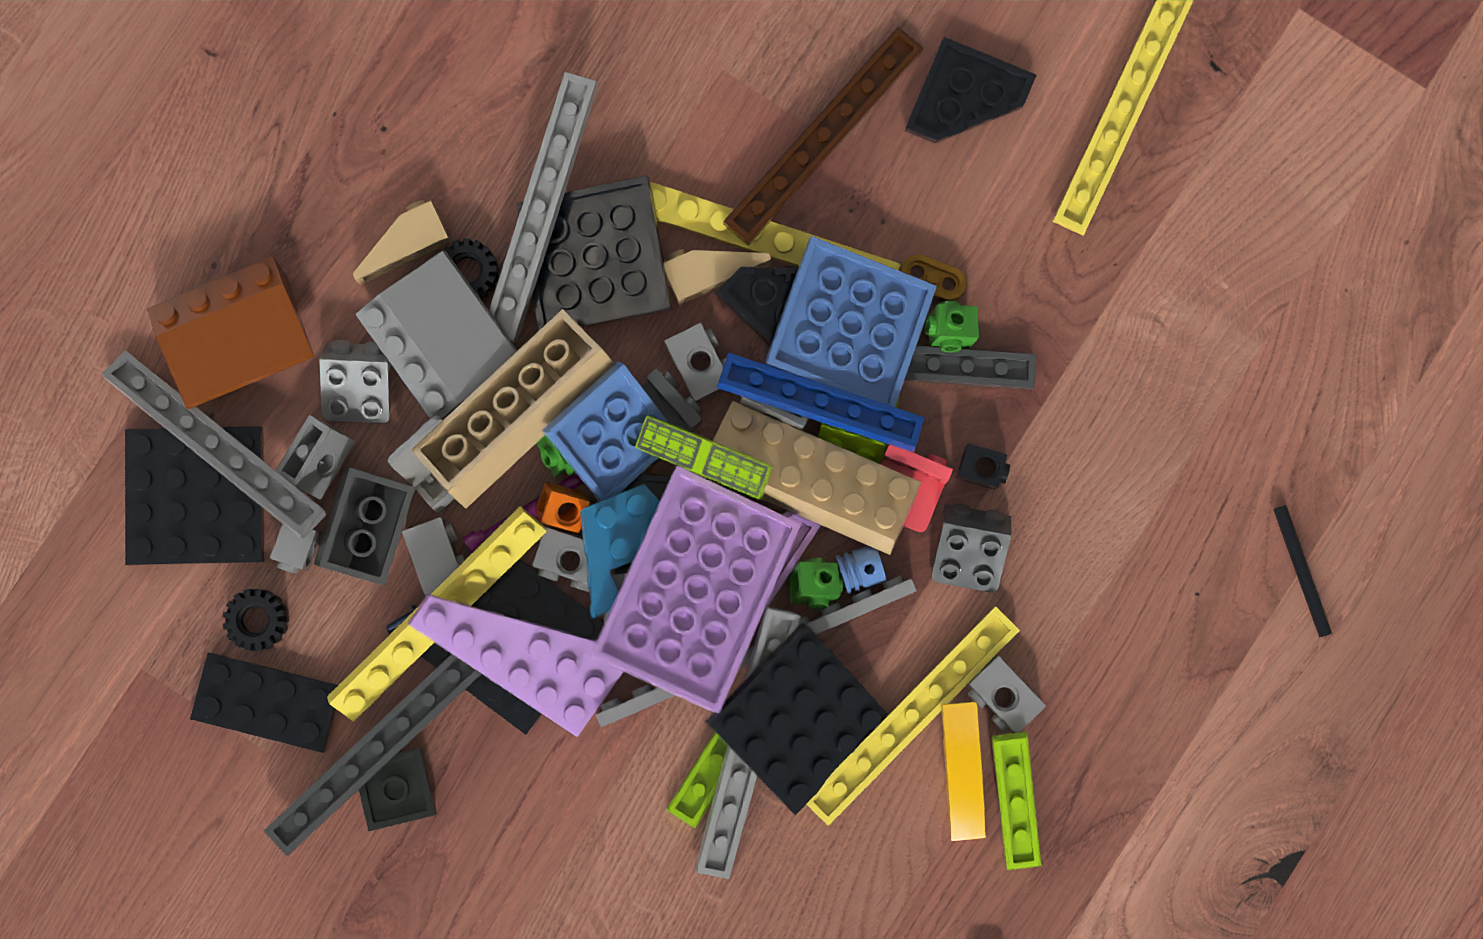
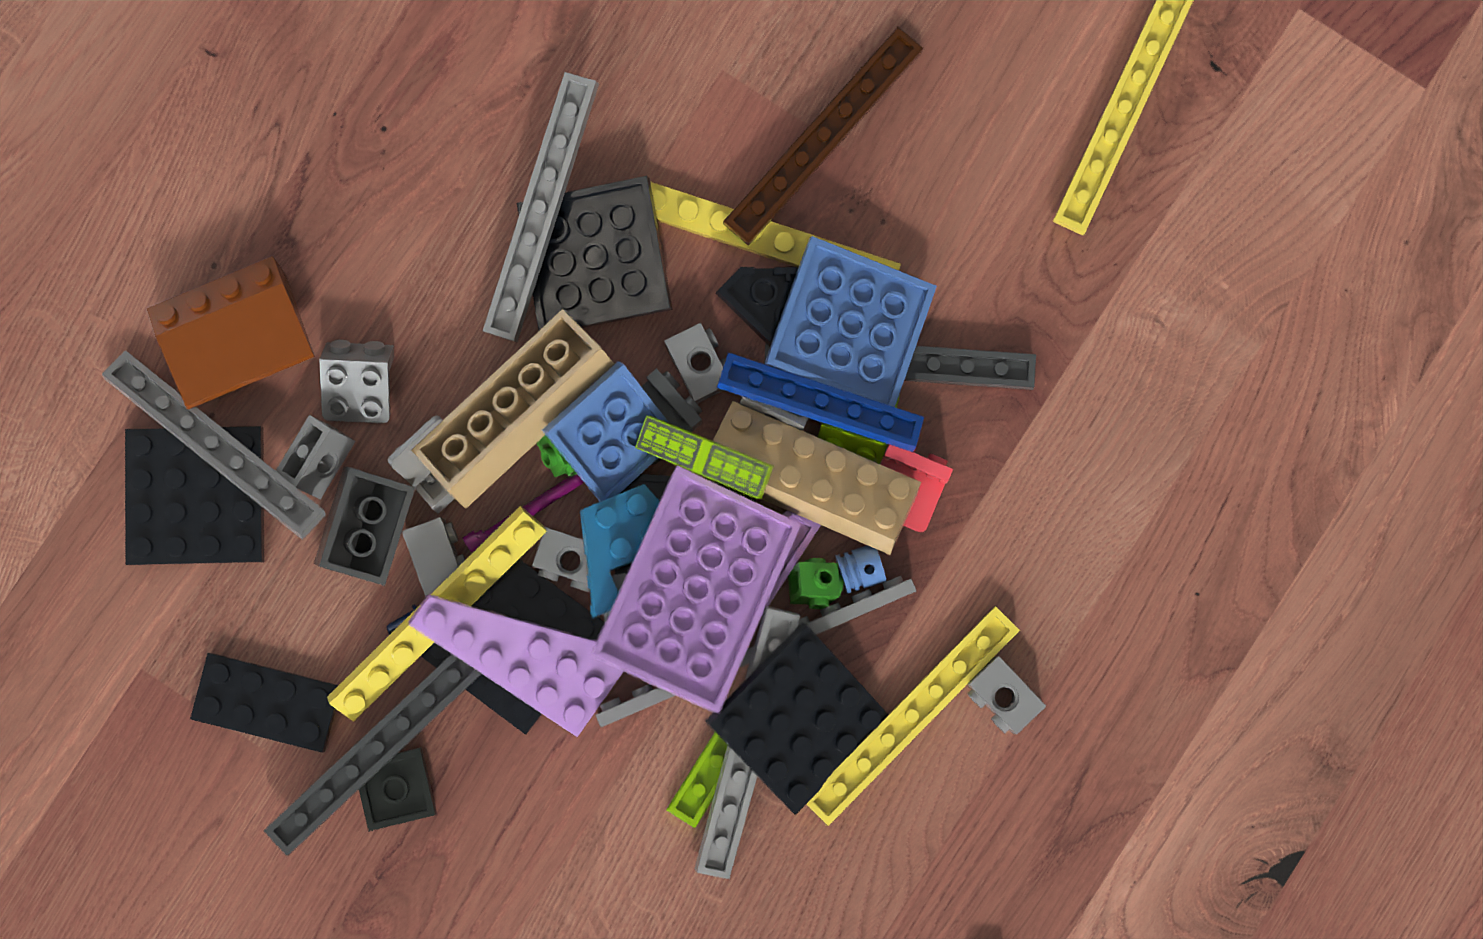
black tyre [222,589,289,651] -> none
light grey brick [270,524,322,574] -> none
tan slope [353,200,452,285] -> none
light grey slope [355,251,518,420] -> none
black tyre [443,238,499,299] -> none
orange brick [534,481,591,533] -> none
tan slope [664,249,771,305] -> none
pearl gold plate [900,254,966,301] -> none
black plate [905,37,1036,144] -> none
bright green brick [925,301,979,352] -> none
dark grey bracket [932,504,1011,593] -> none
yellow slope [941,702,986,841] -> none
black brick [956,443,1010,490] -> none
lime tile [992,731,1041,870] -> none
black bar [1273,505,1332,637] -> none

